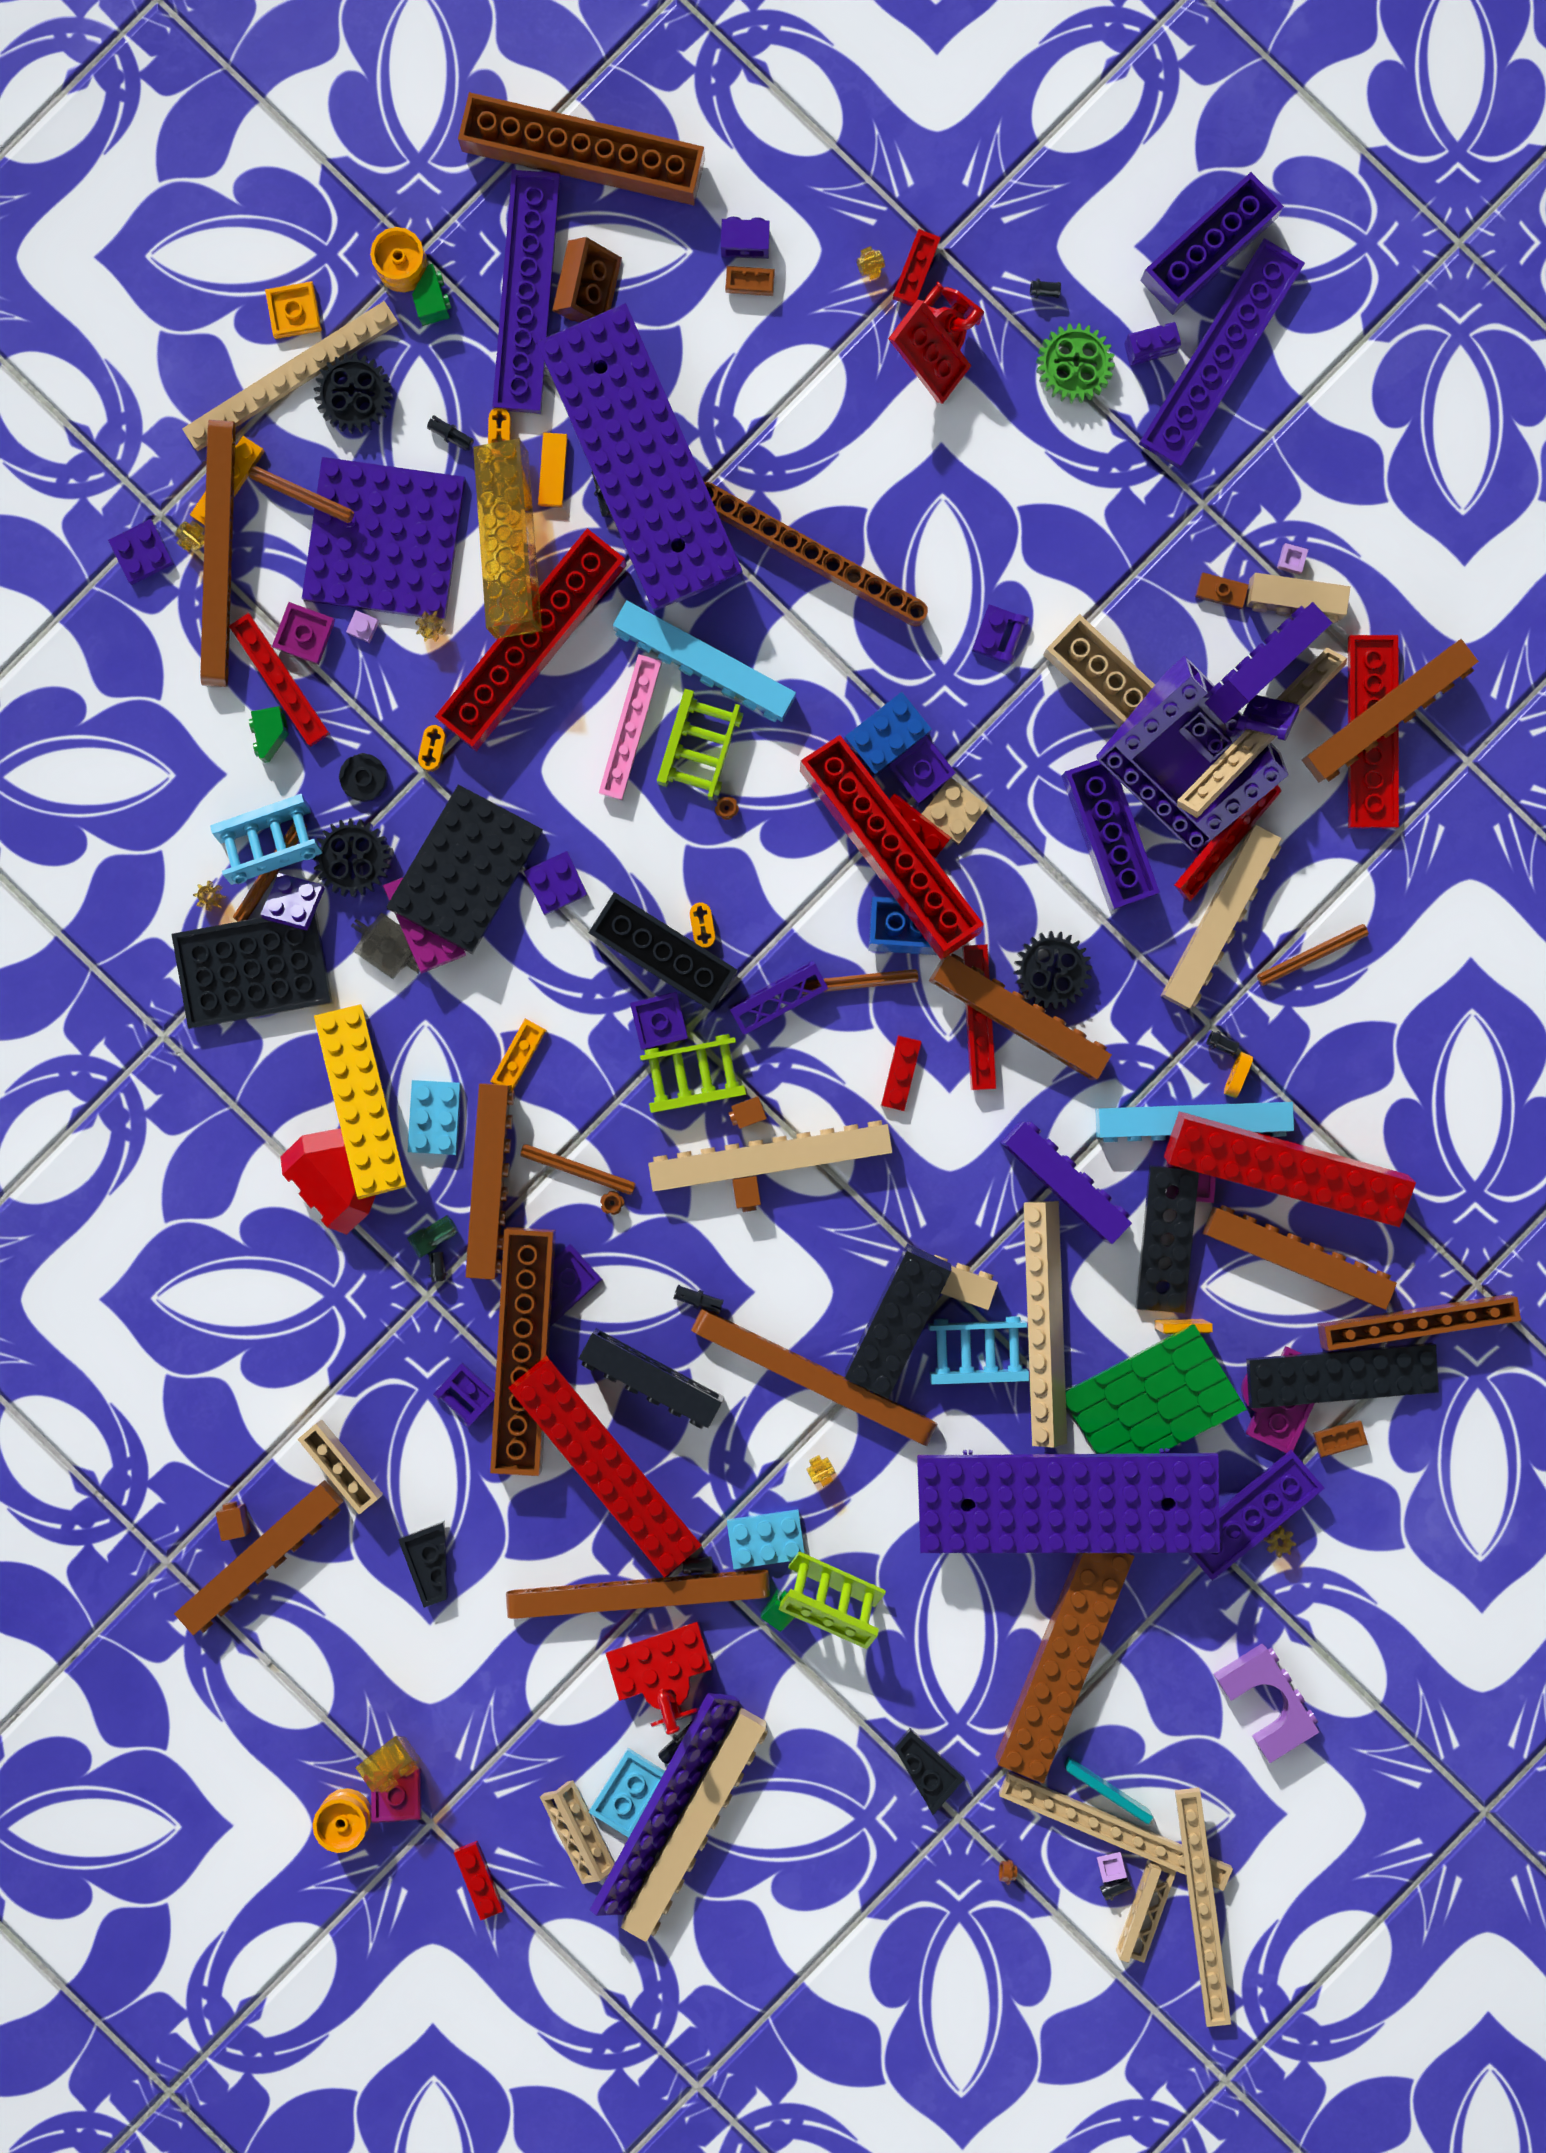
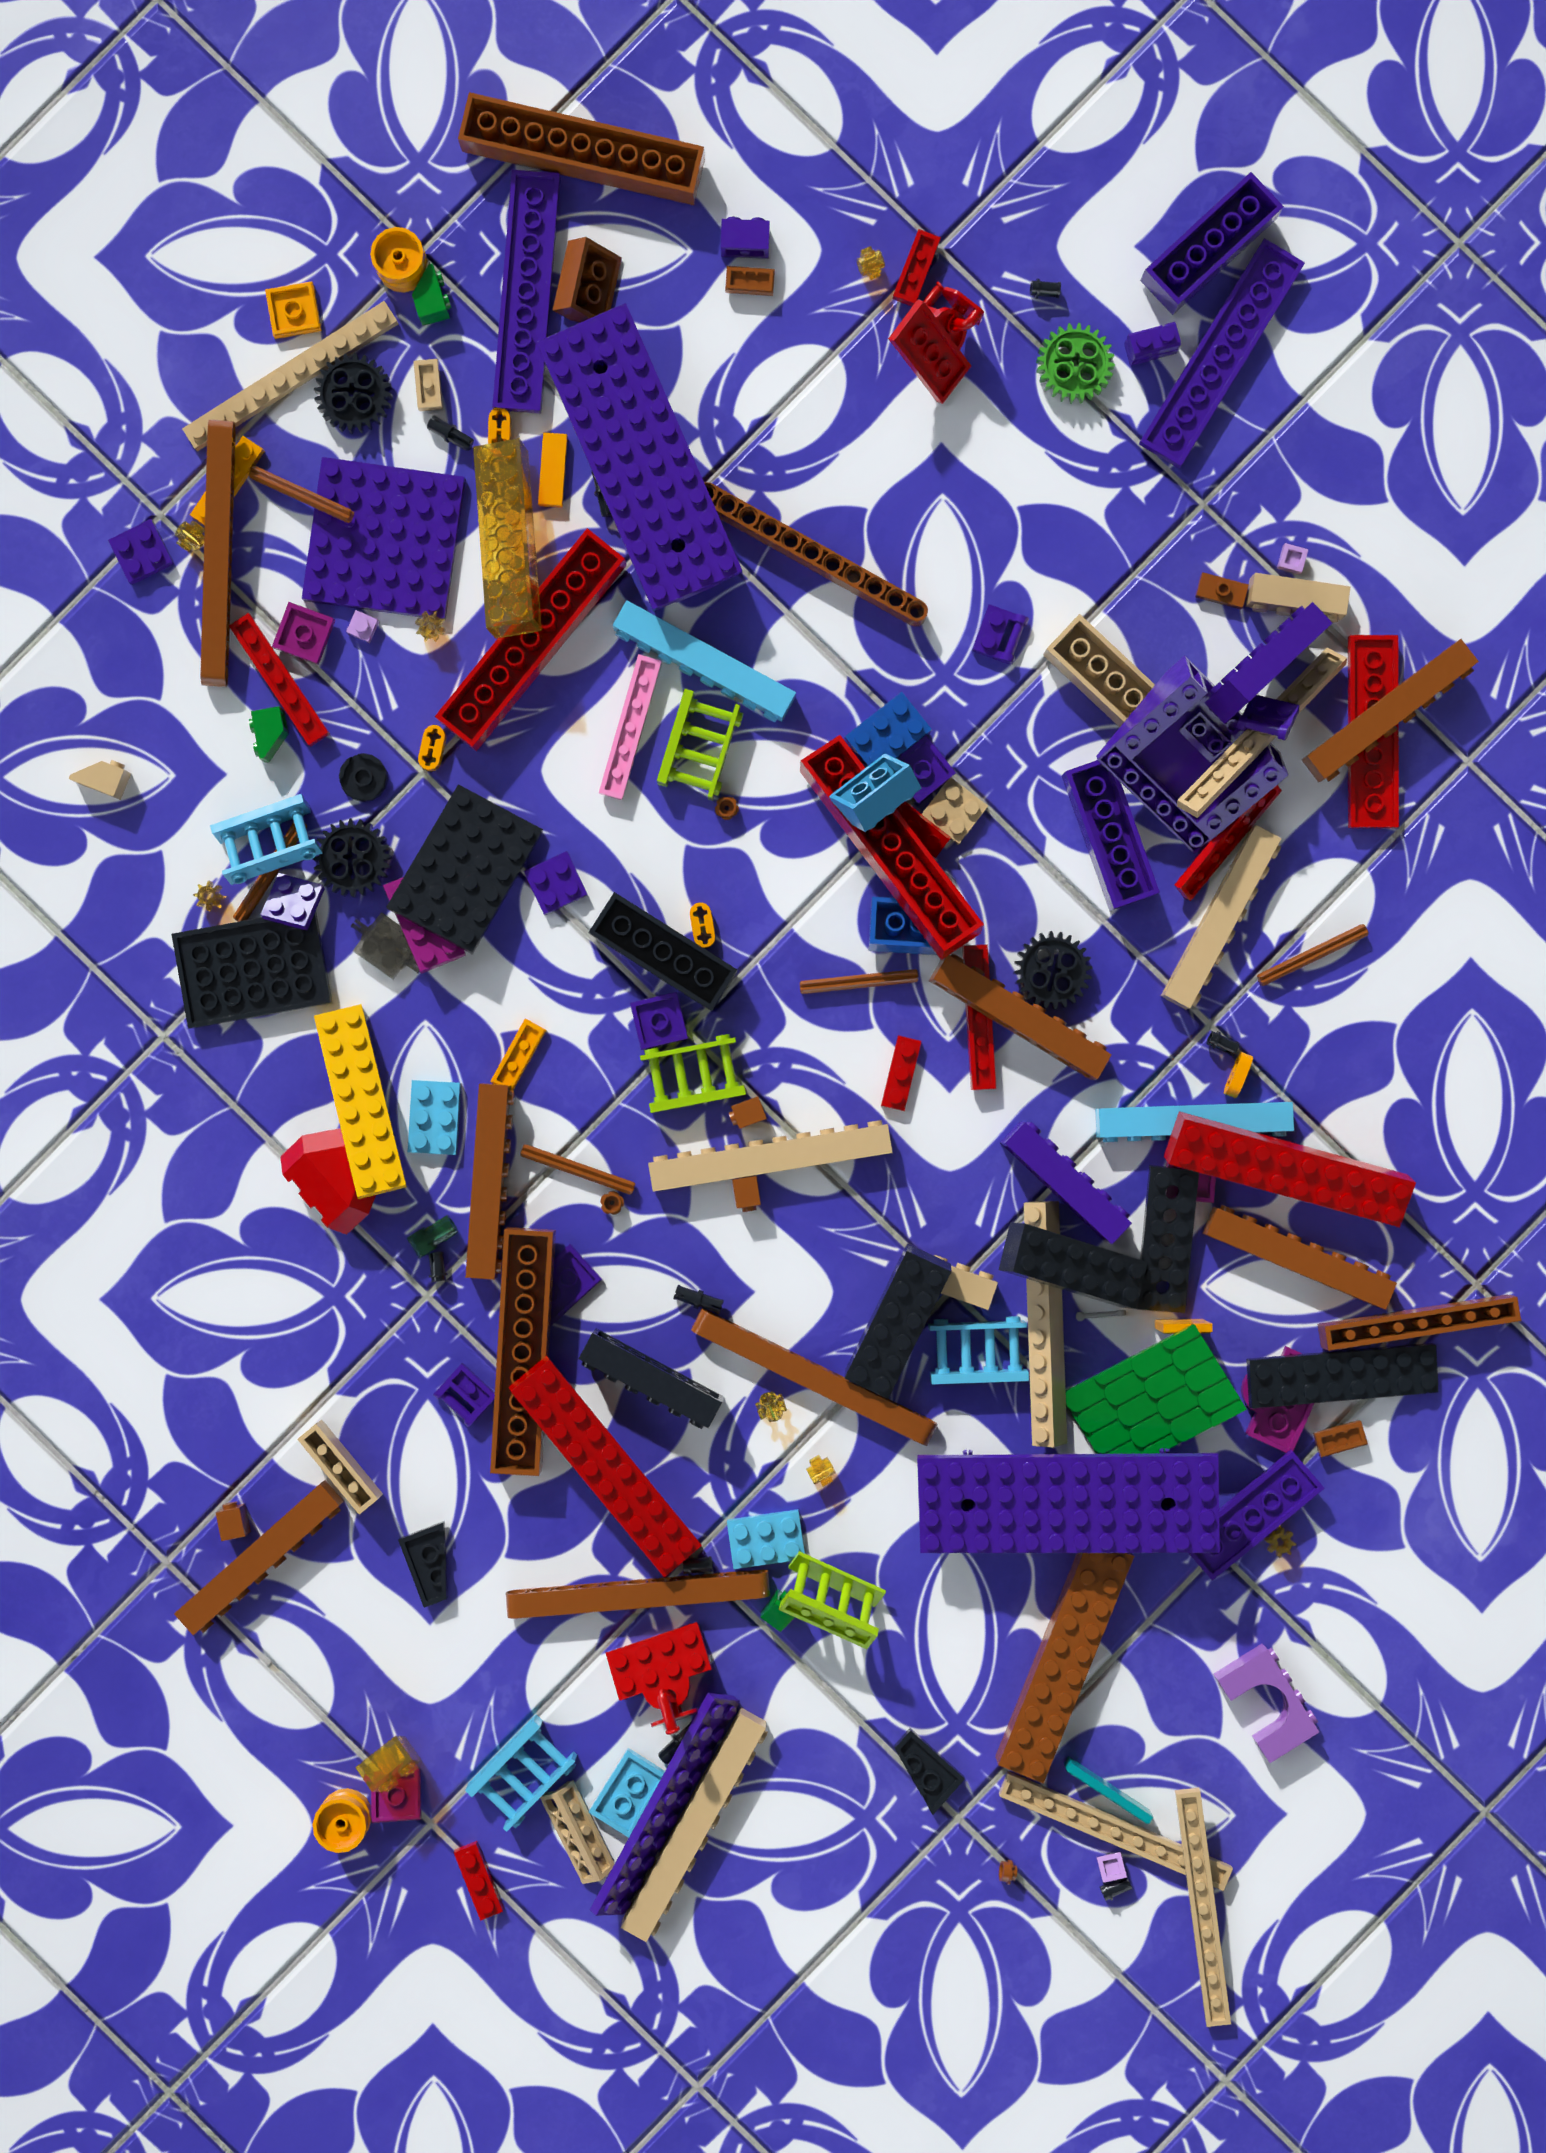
dark purple fence [728,961,829,1035] -> none
tan fence [1116,1859,1177,1963] -> none
none -> tan slope [69,760,131,800]
none -> tan plate [414,359,443,411]
none -> medium azure fence [465,1714,577,1832]
none -> clear yellow gear [755,1392,787,1422]
none -> dark azure slope [829,753,921,832]
none -> black brick [998,1222,1148,1309]
none -> light grey hinge [1076,1310,1126,1321]

